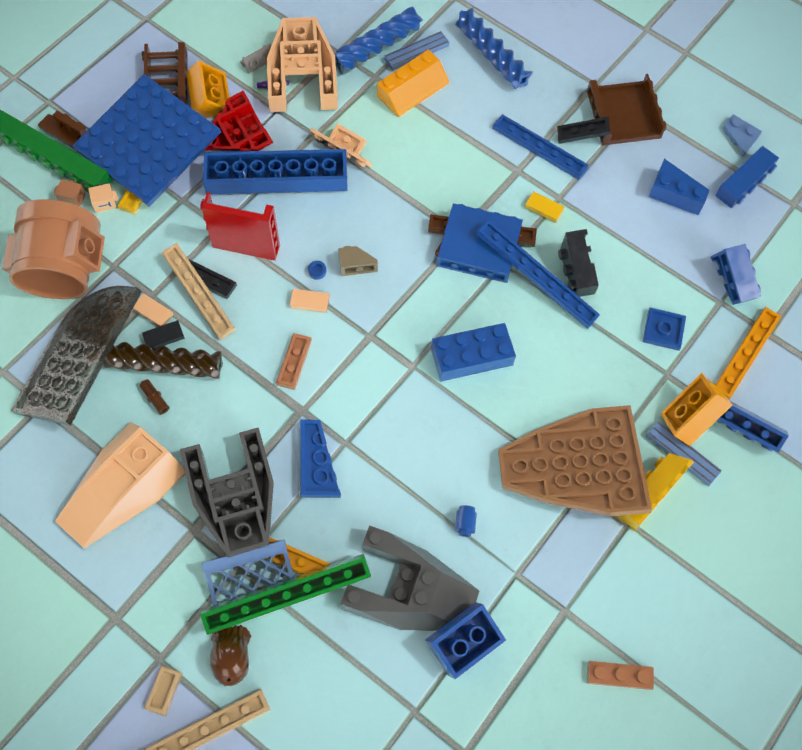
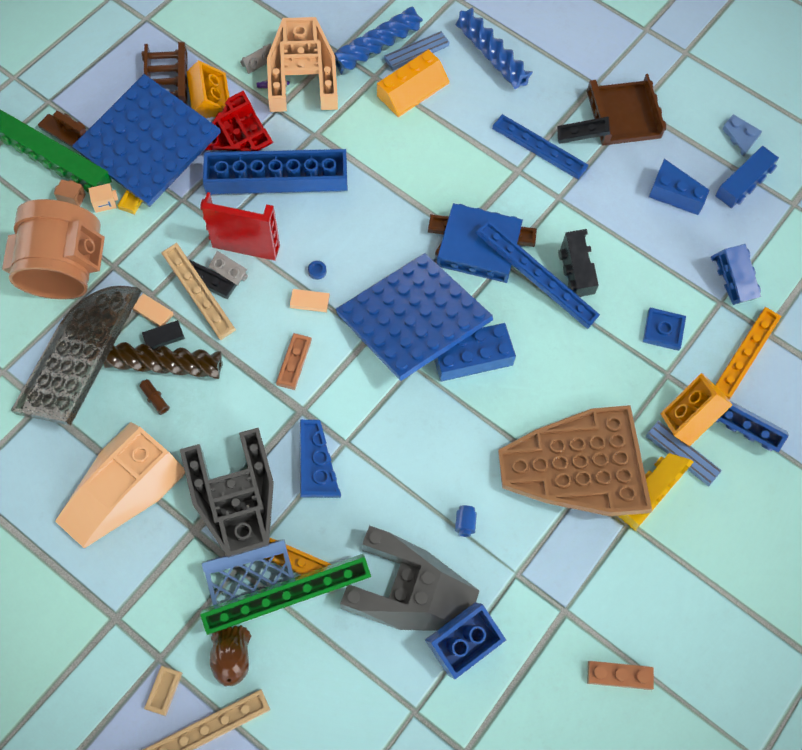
light nougat bracket [310,123,372,167] -> none
dark tan slope [338,246,378,276] -> none
yellow tile [525,191,565,223] -> none
none -> light grey hinge [208,251,248,285]
none -> blue plate [336,253,493,381]

